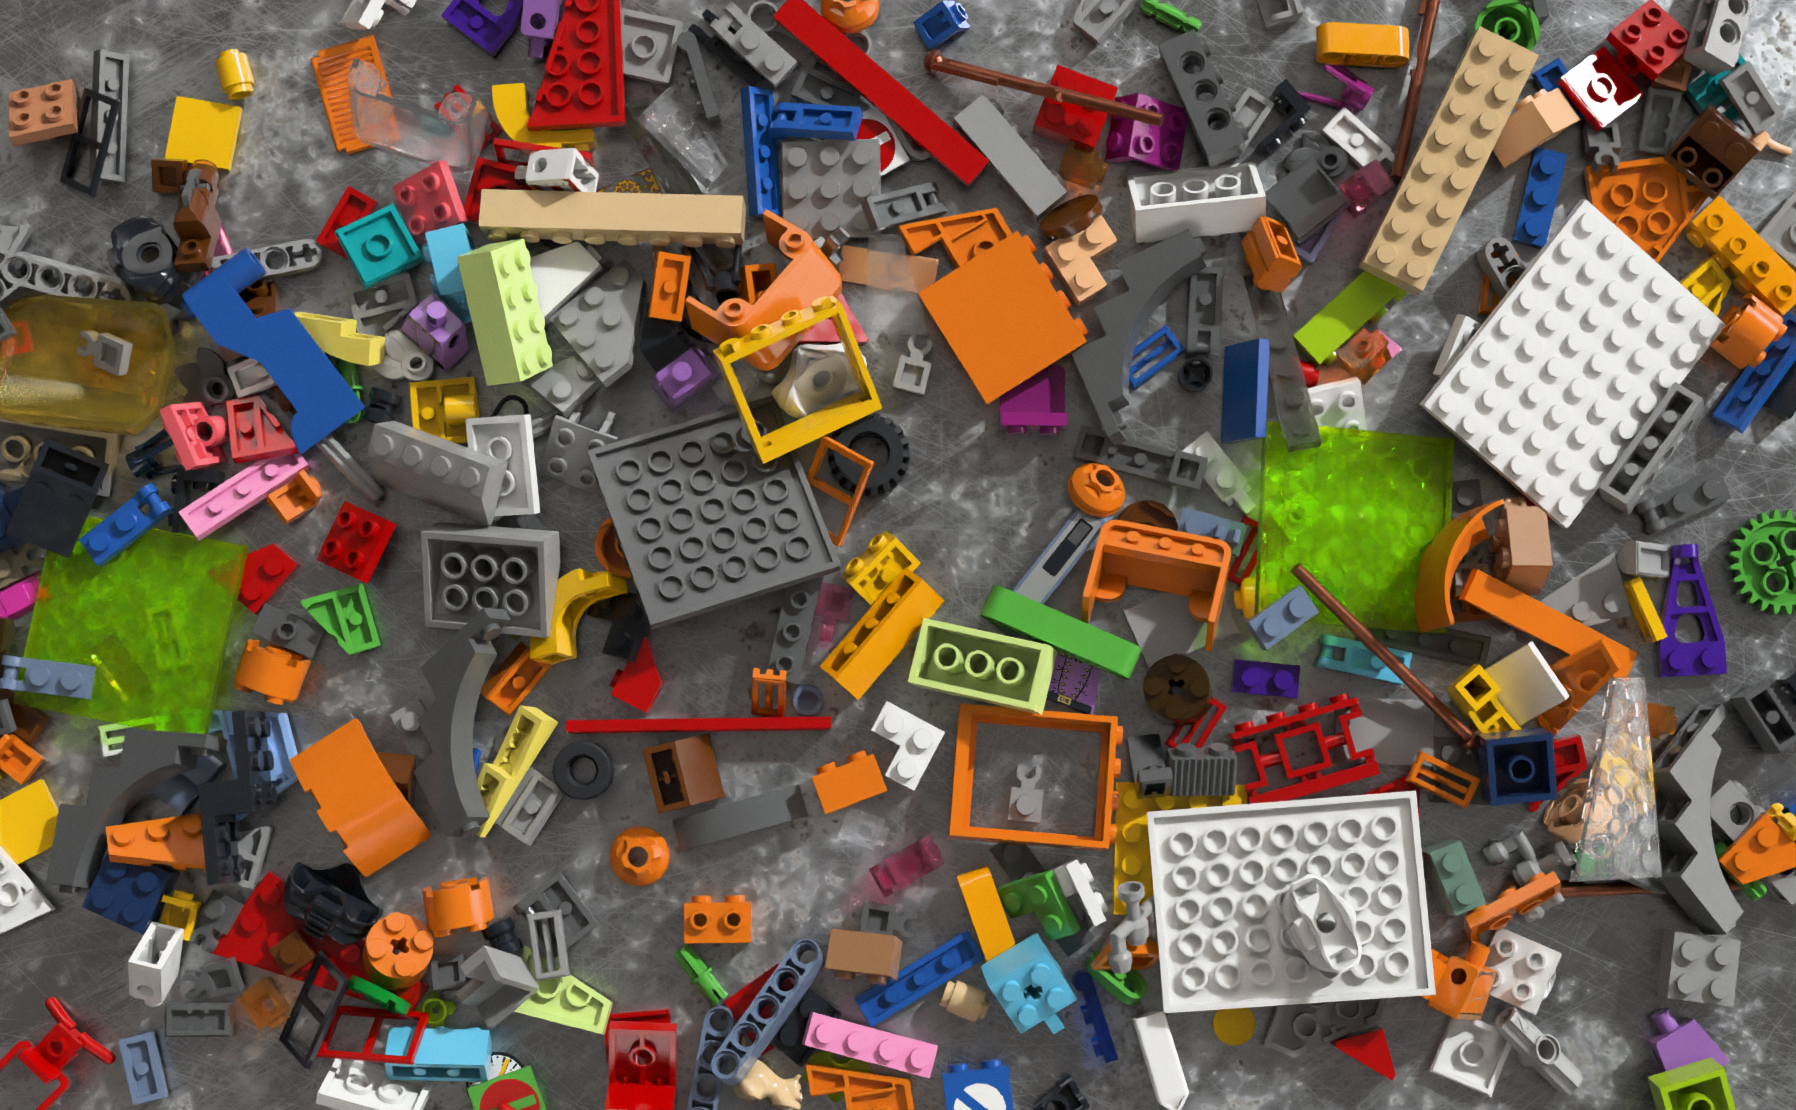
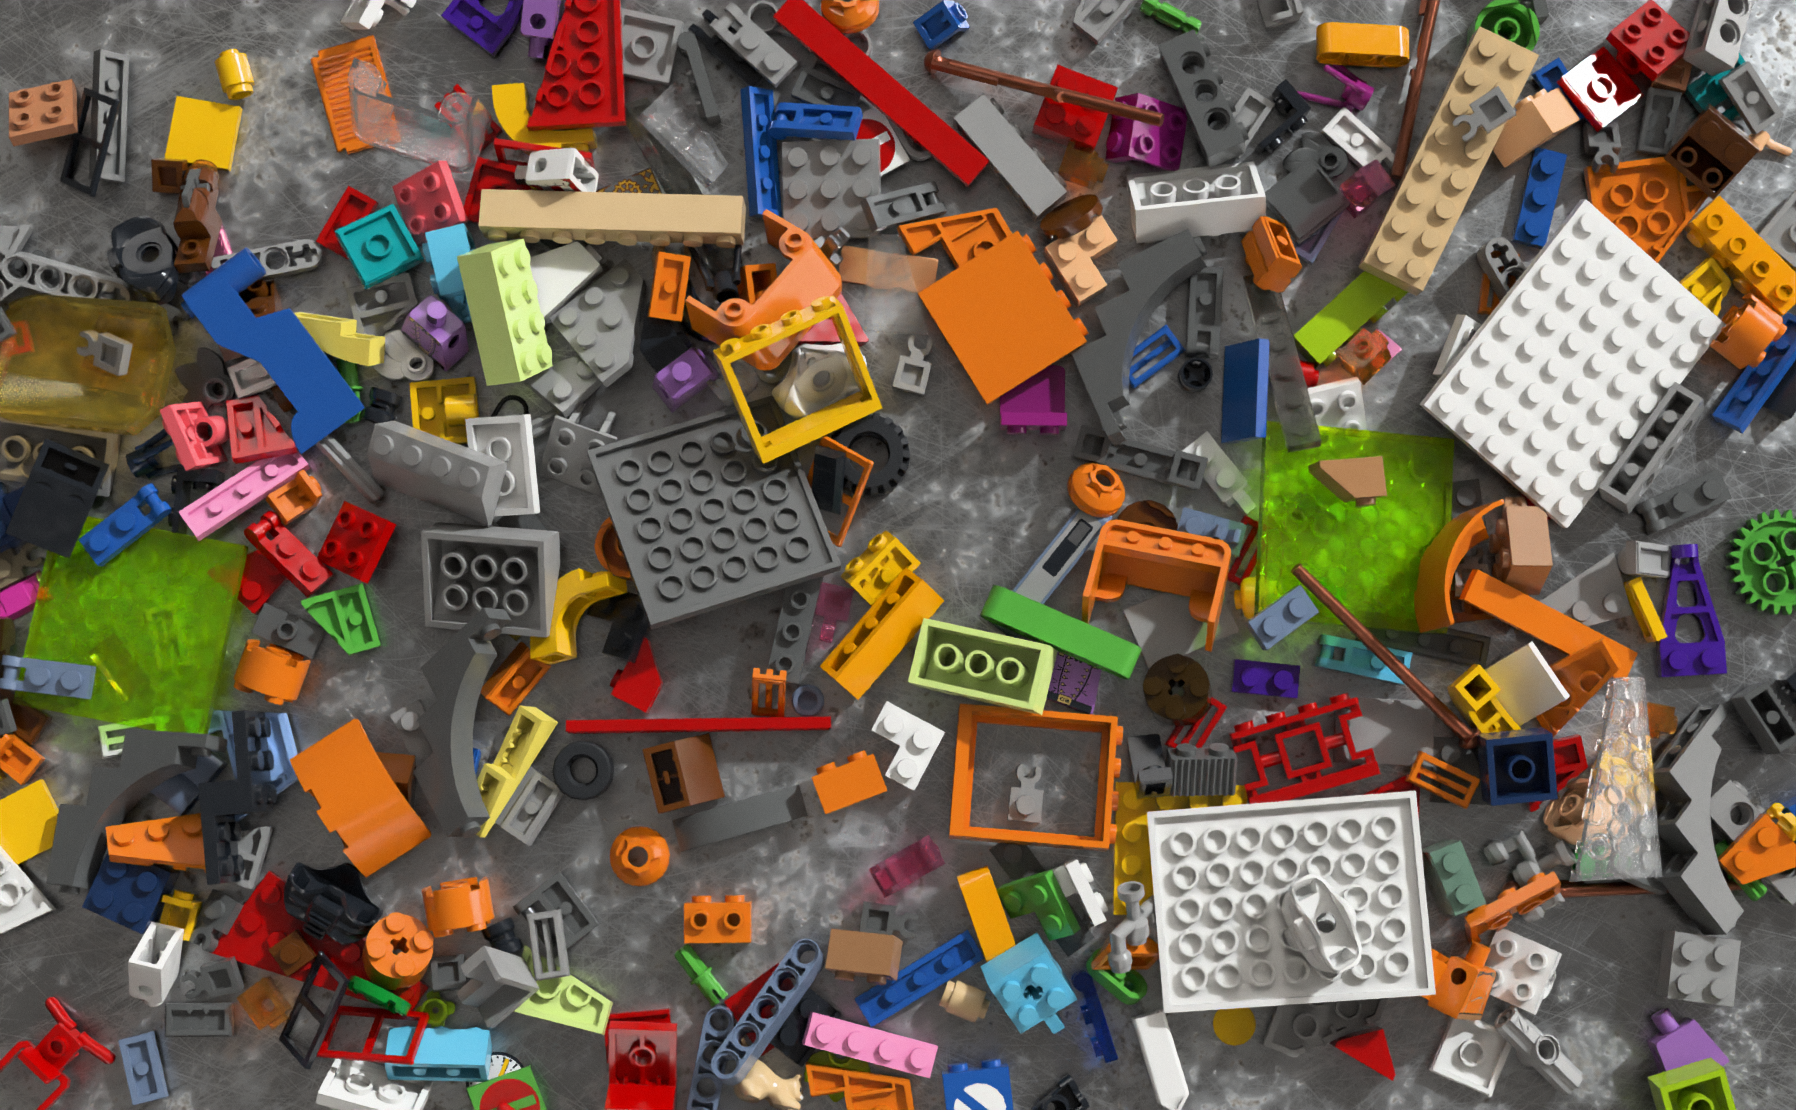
none -> red plate [244,510,333,598]
none -> black tile [812,445,846,515]
none -> medium nougat slope [1308,456,1387,507]
none -> light grey plate [1452,86,1516,142]

